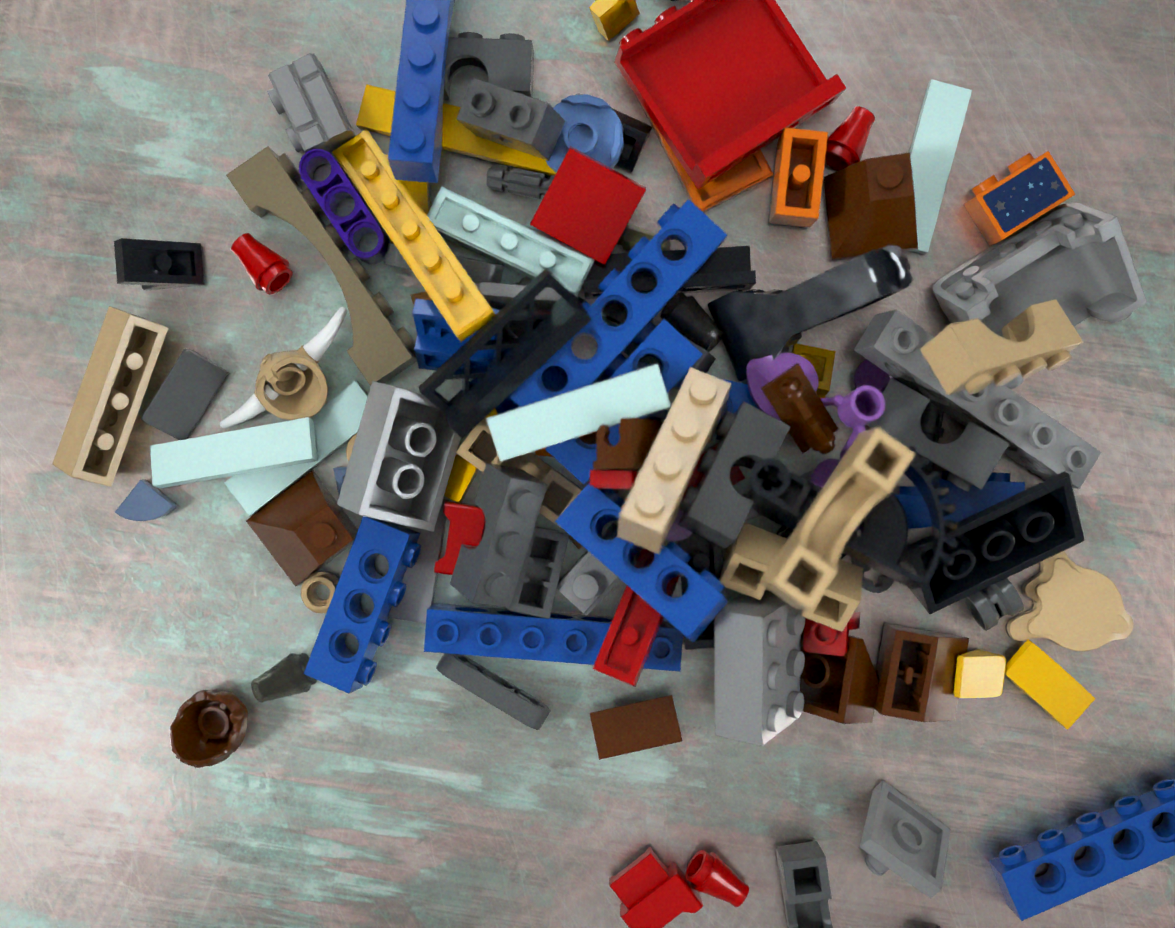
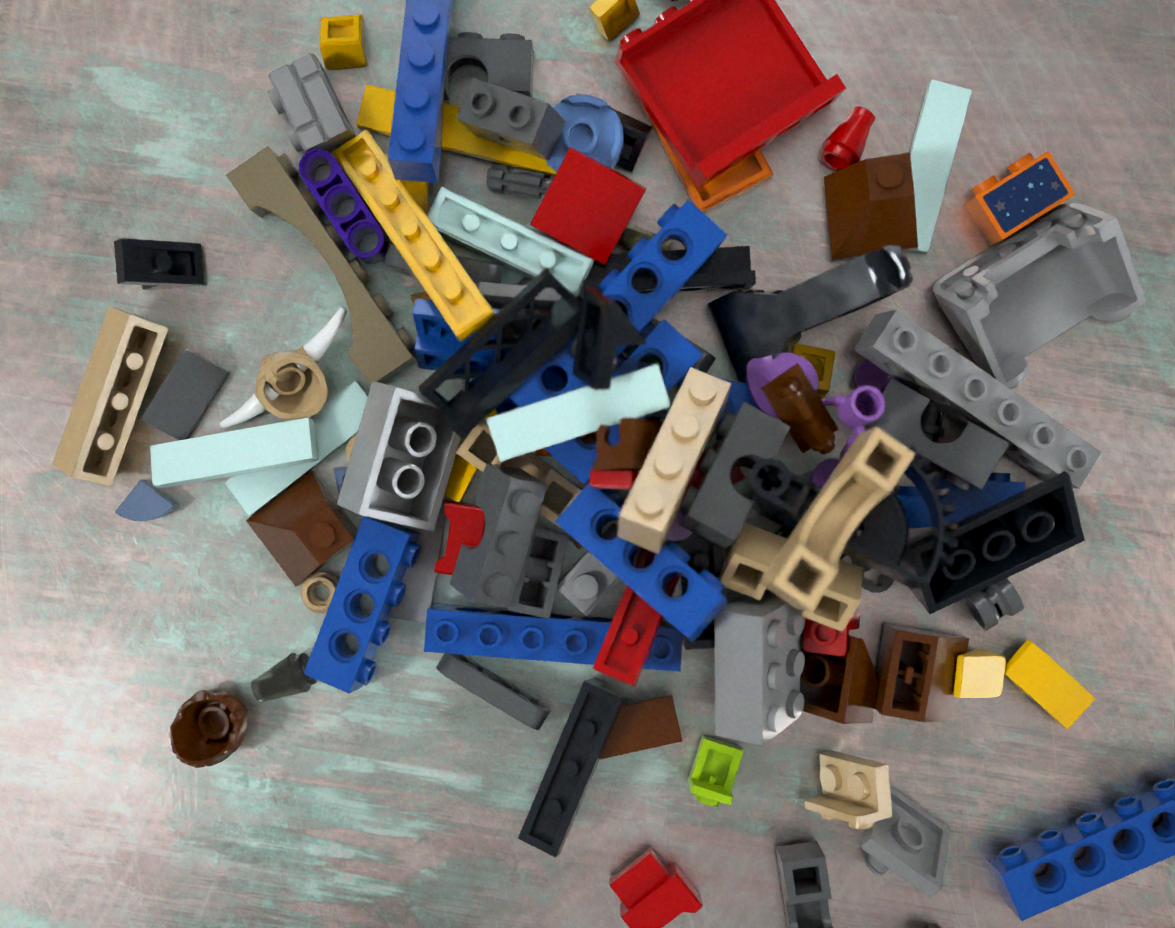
red cone [231,233,293,295] -> none
clear smoke cone [660,292,724,352] -> none
red cone [685,850,749,907] -> none
orange brick [769,128,828,228] -> none
tan arch [920,299,1083,395] -> none
tan tile [1007,551,1133,651] -> none
none -> yellow slope [319,14,367,70]
none -> black fence [518,677,626,858]
none -> black slope [572,288,646,390]
none -> lime bracket [687,735,744,807]
none -> tan bracket [804,751,893,829]

